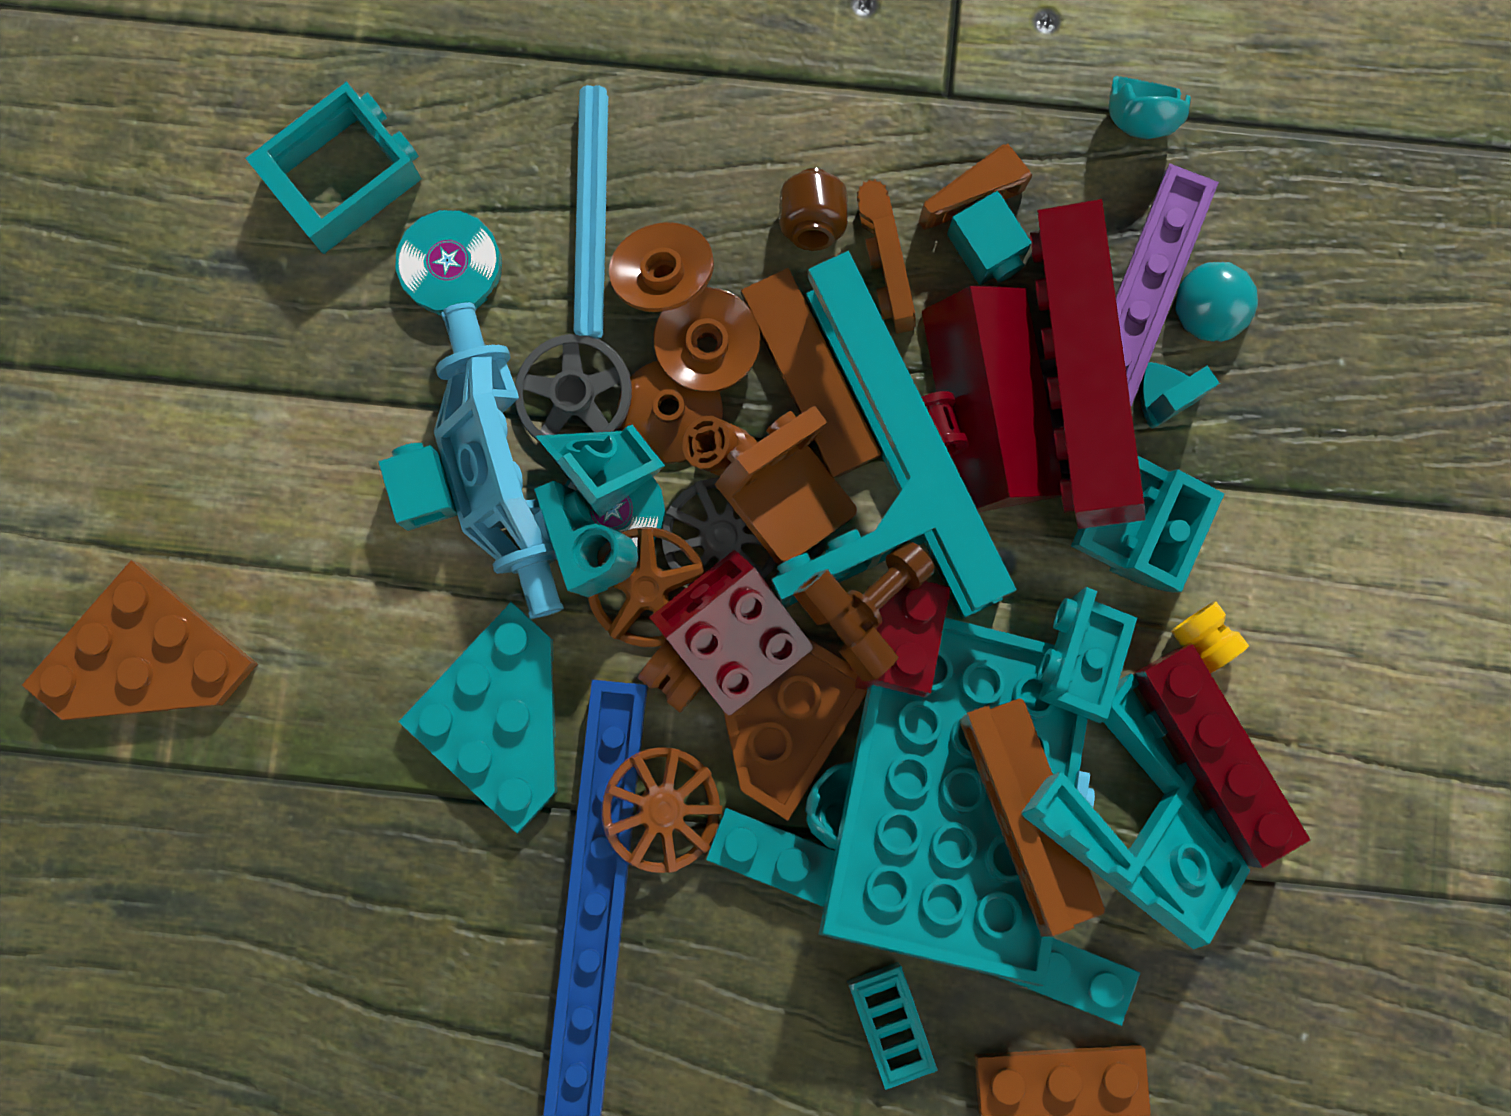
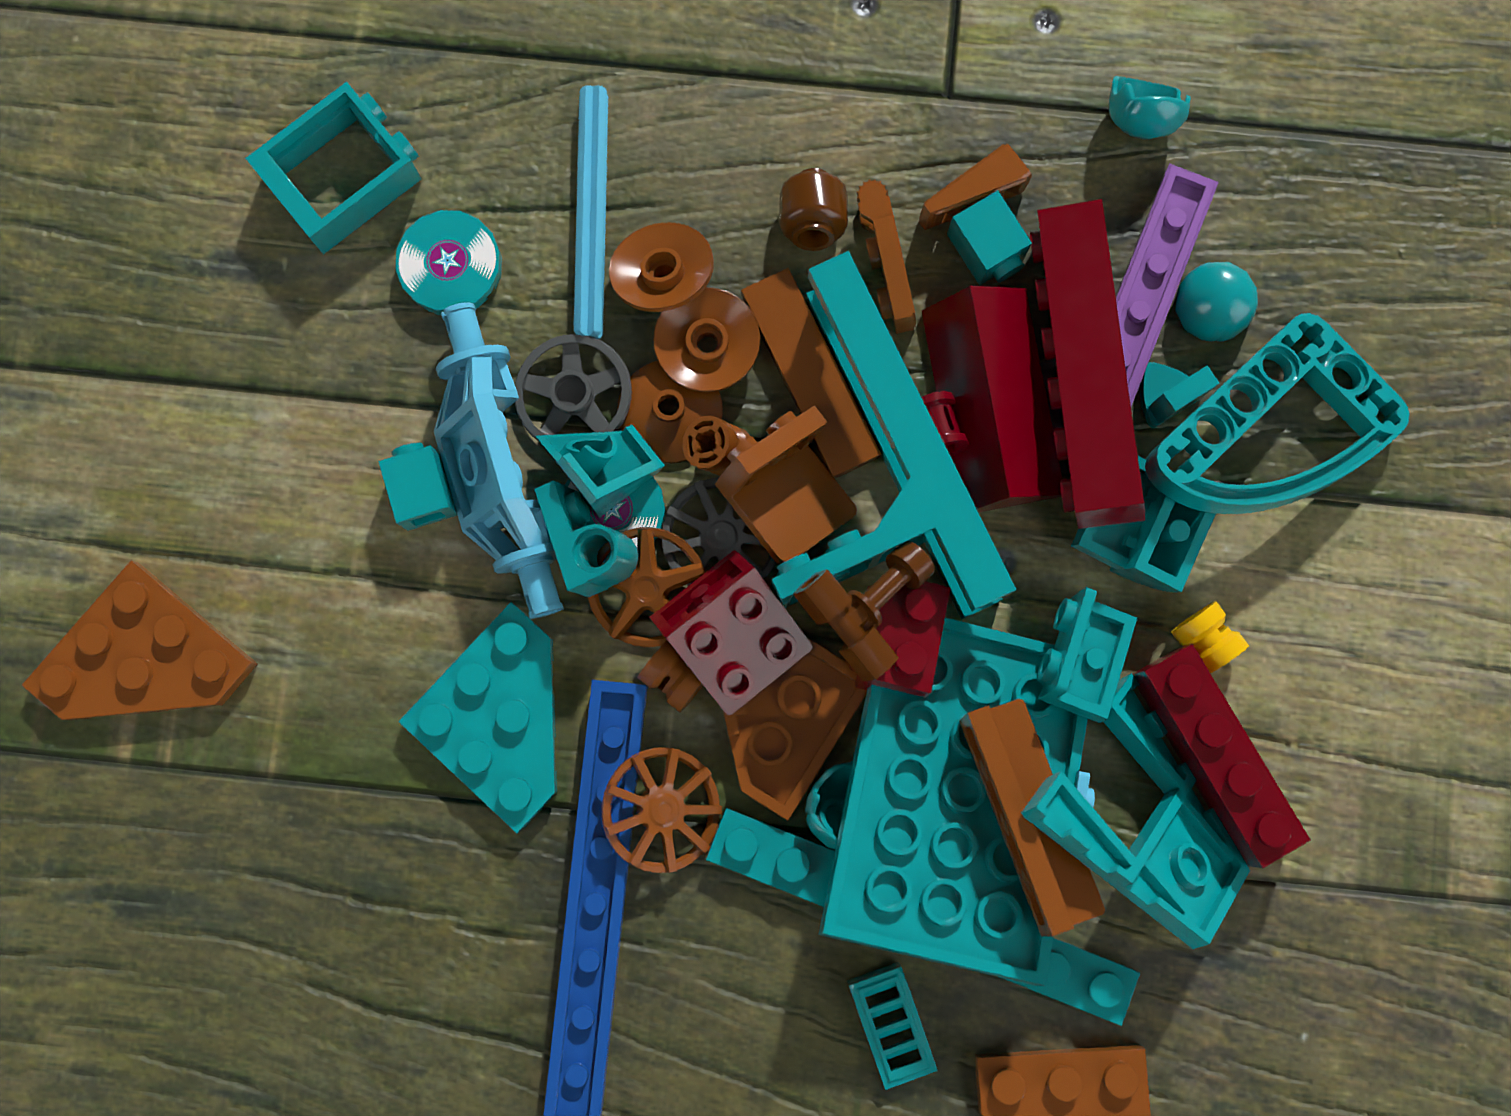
none -> teal beam [1145,313,1410,514]

